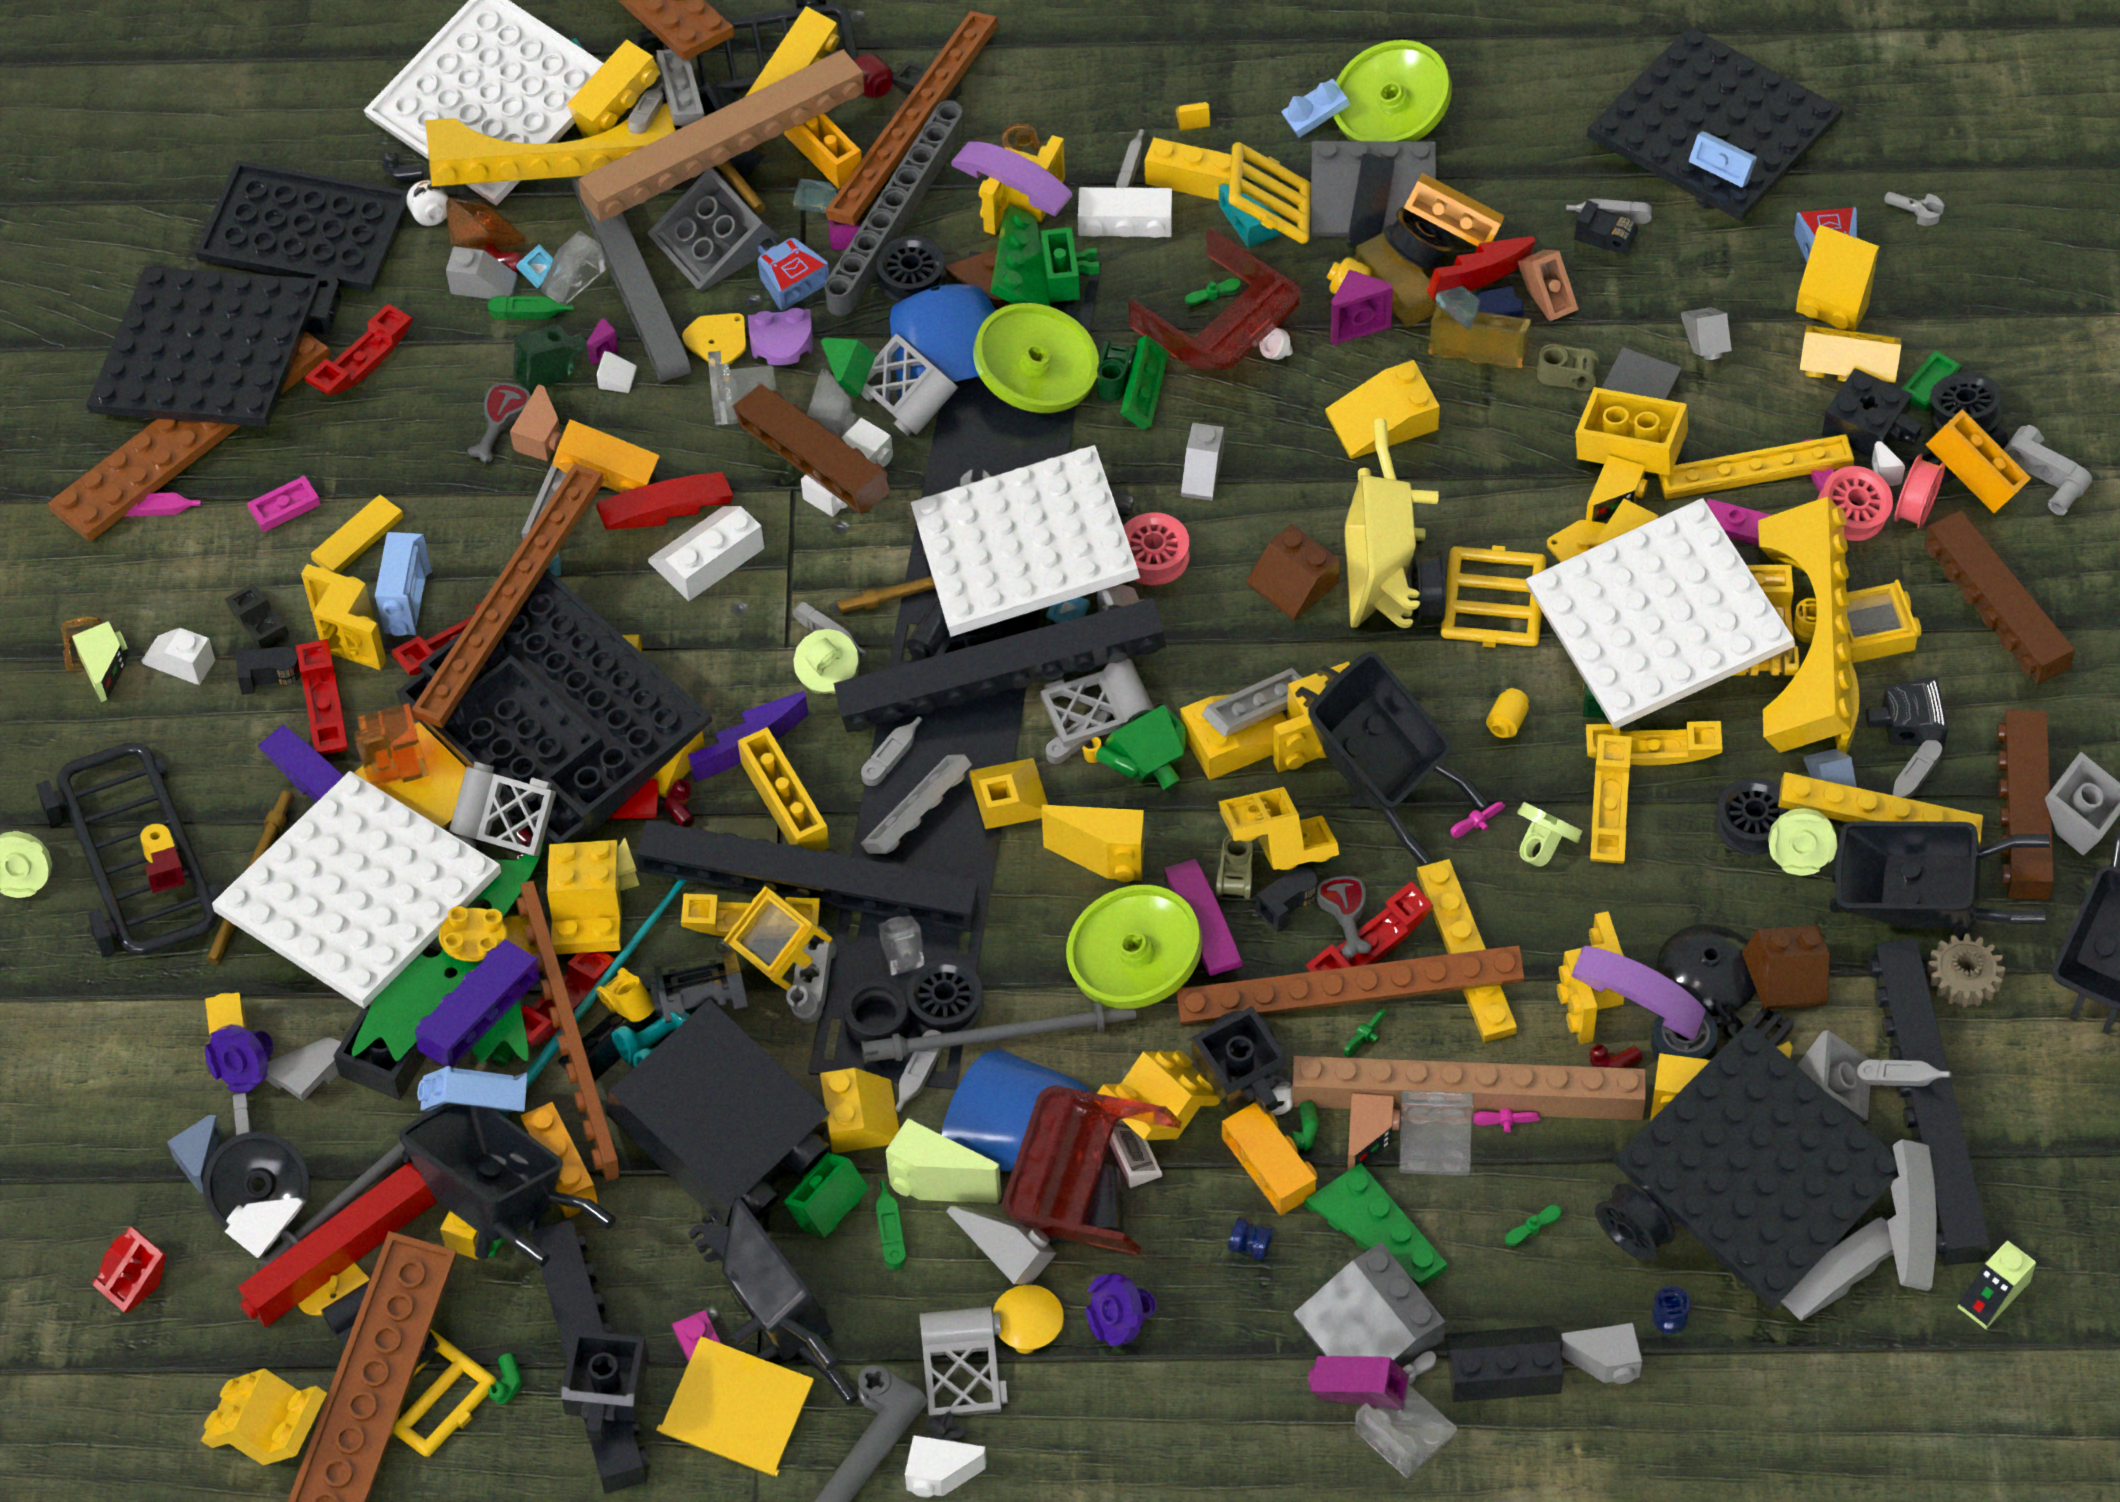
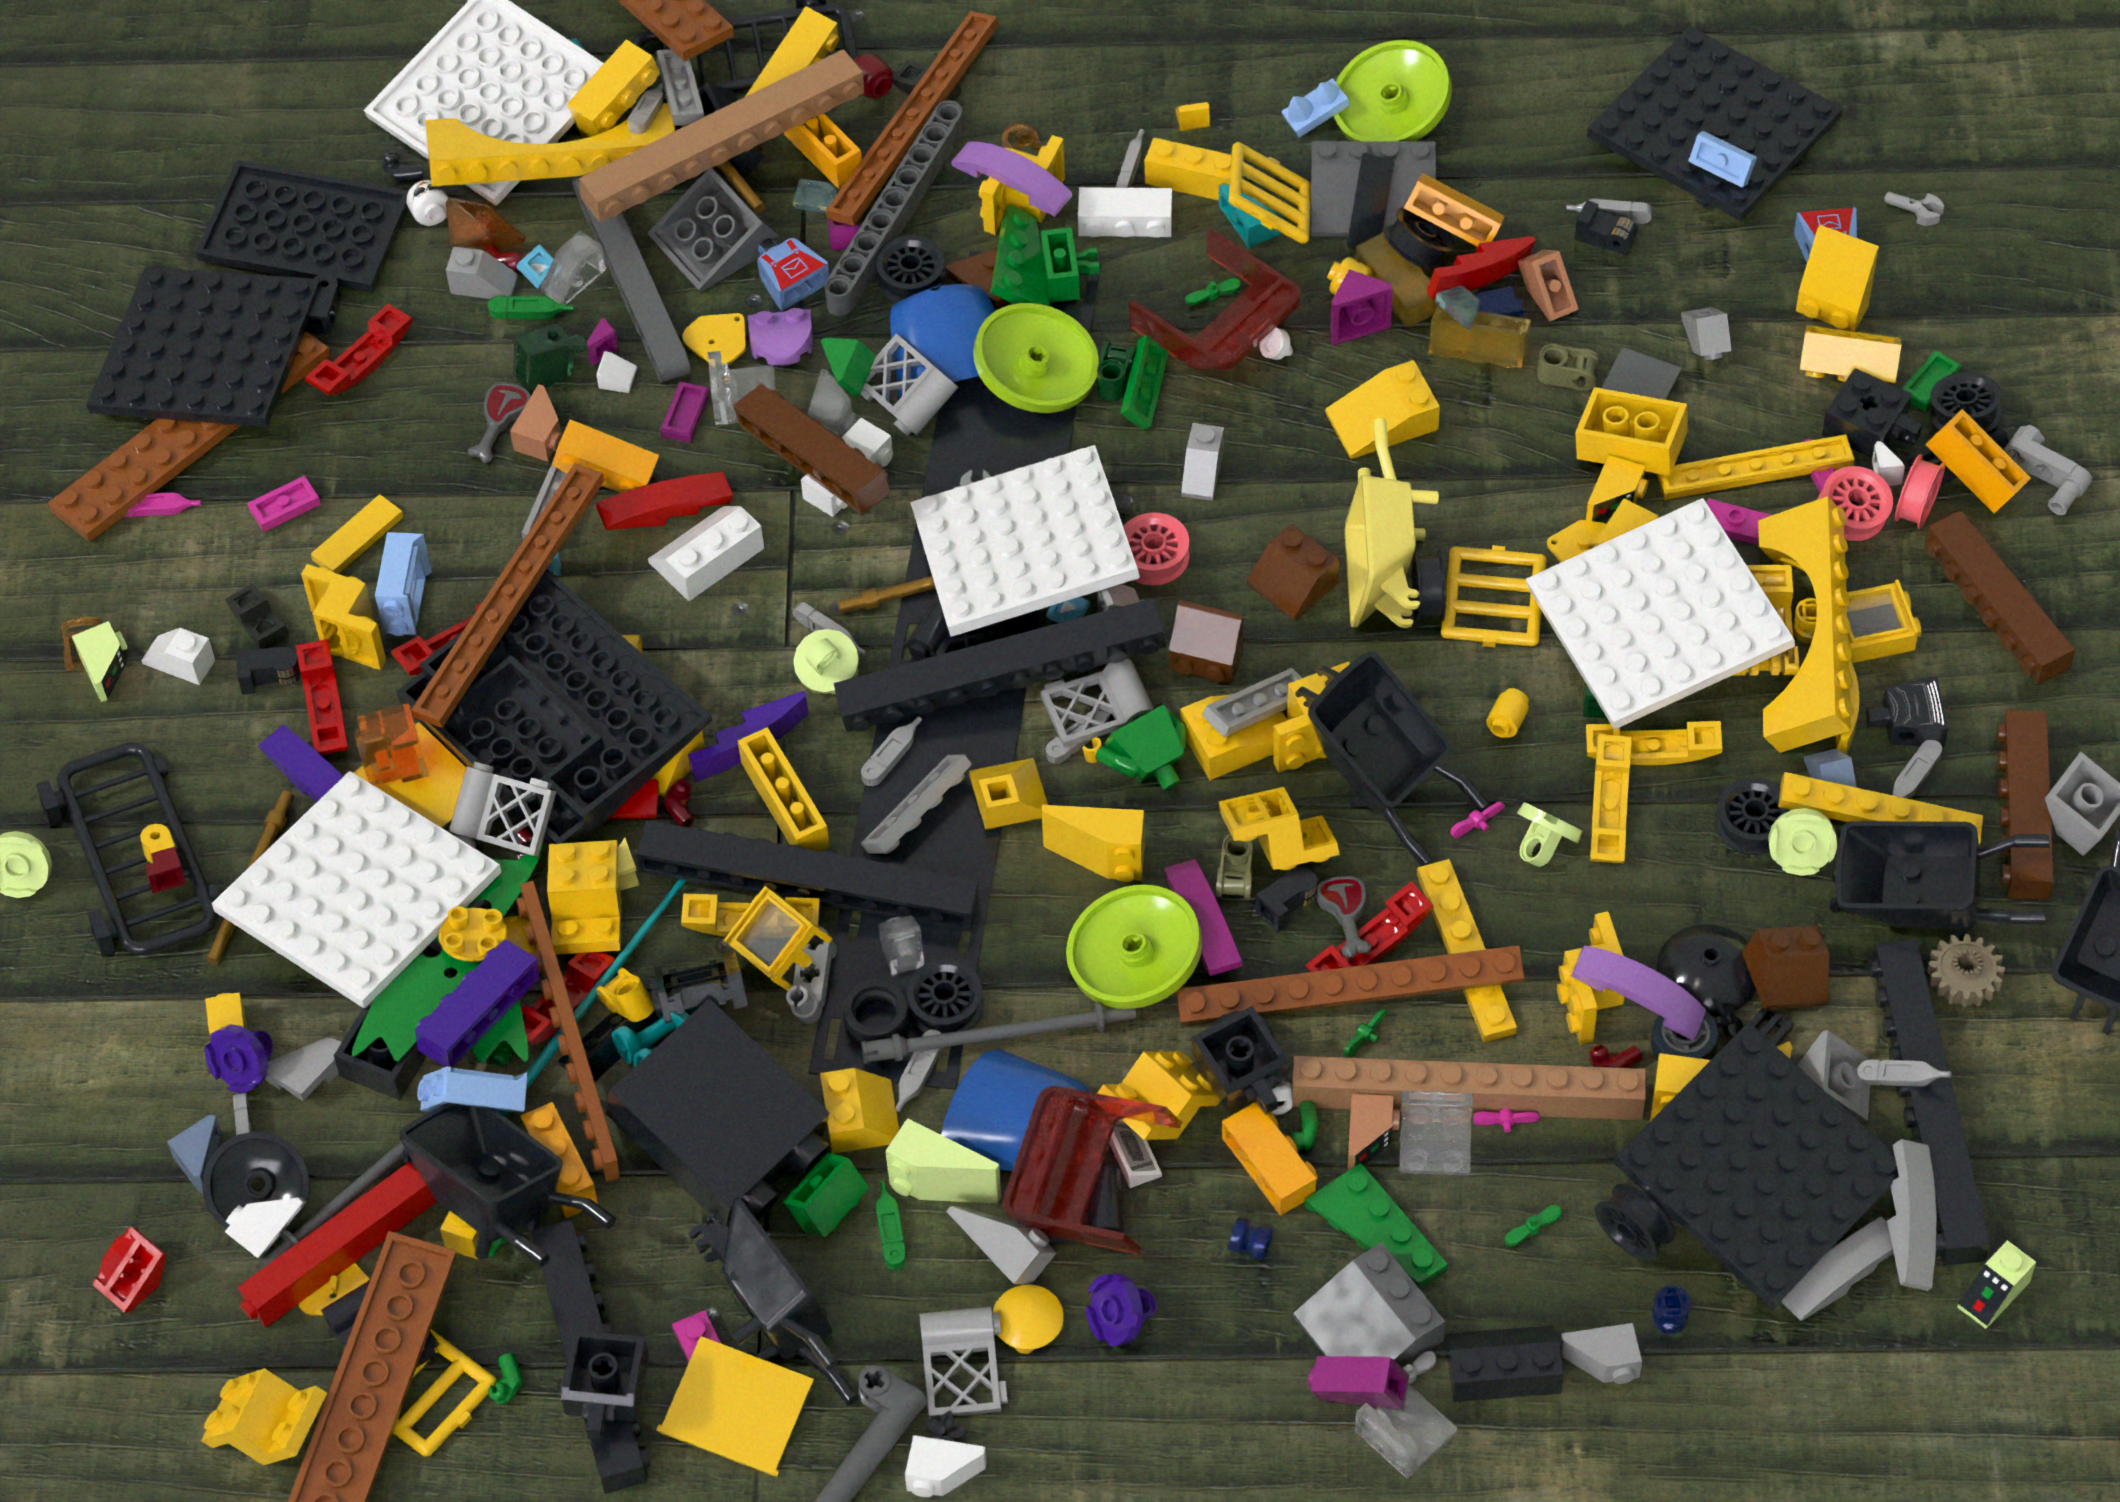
none -> magenta tile [660,381,710,443]
none -> slope [1168,600,1243,684]

